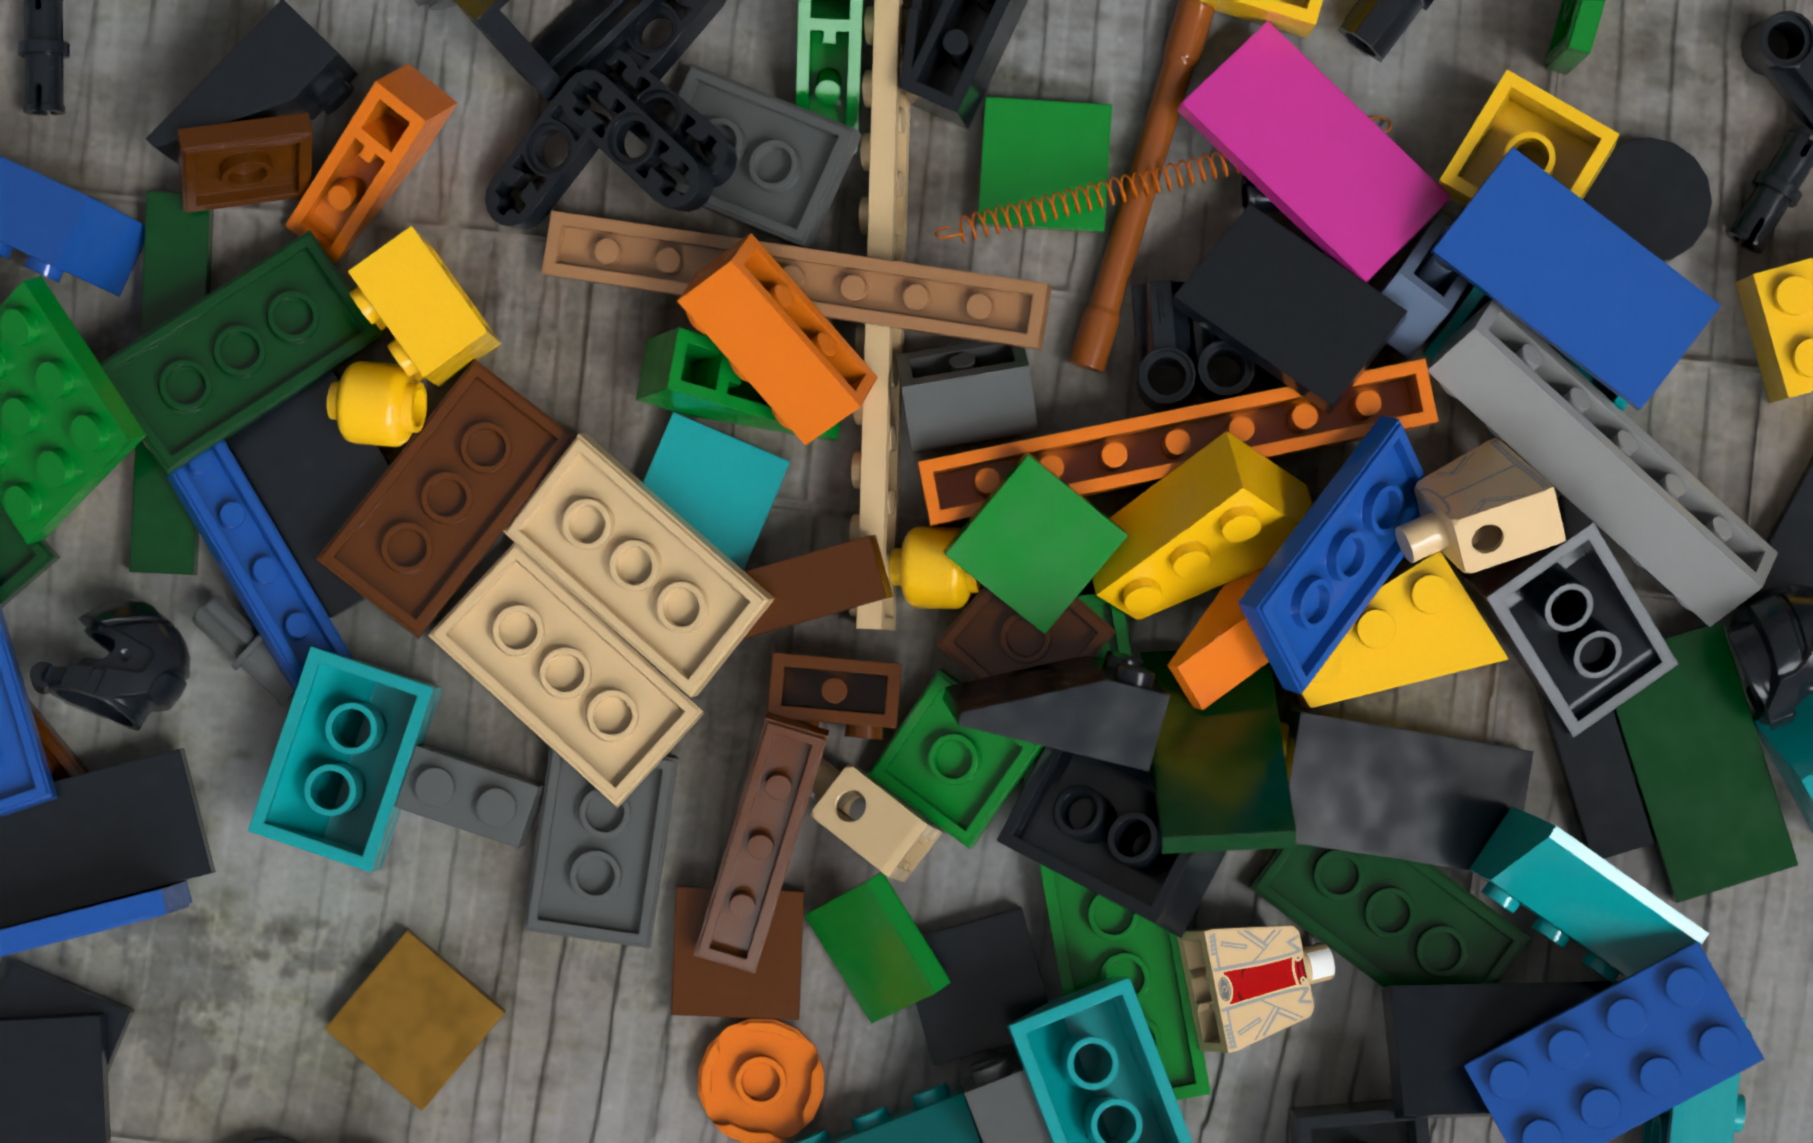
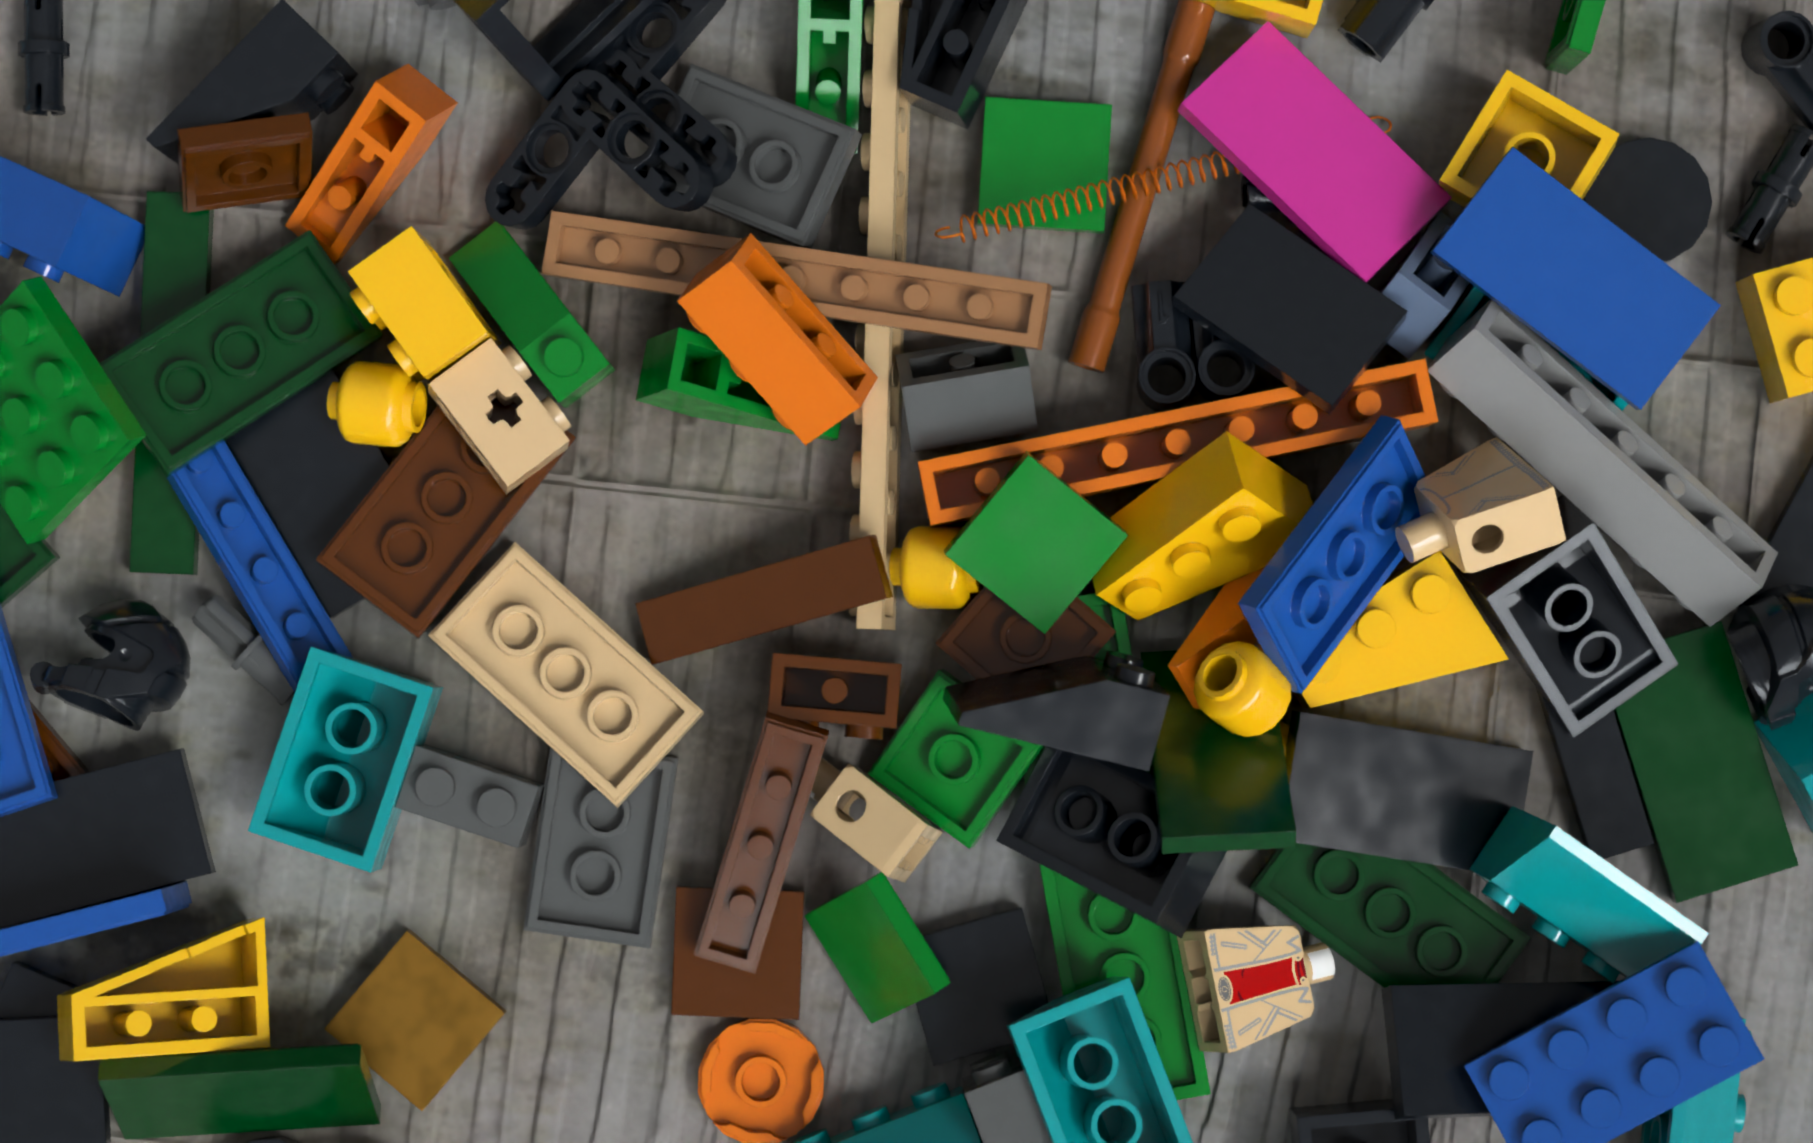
tan tile [503,433,775,698] -> none
teal tile [643,412,791,572] -> none
none -> yellow wedge [57,917,270,1061]
none -> dark green tile [98,1043,381,1140]
none -> tan brick [428,338,571,495]
none -> green slope [449,221,615,409]
none -> yellow head [1194,641,1292,737]

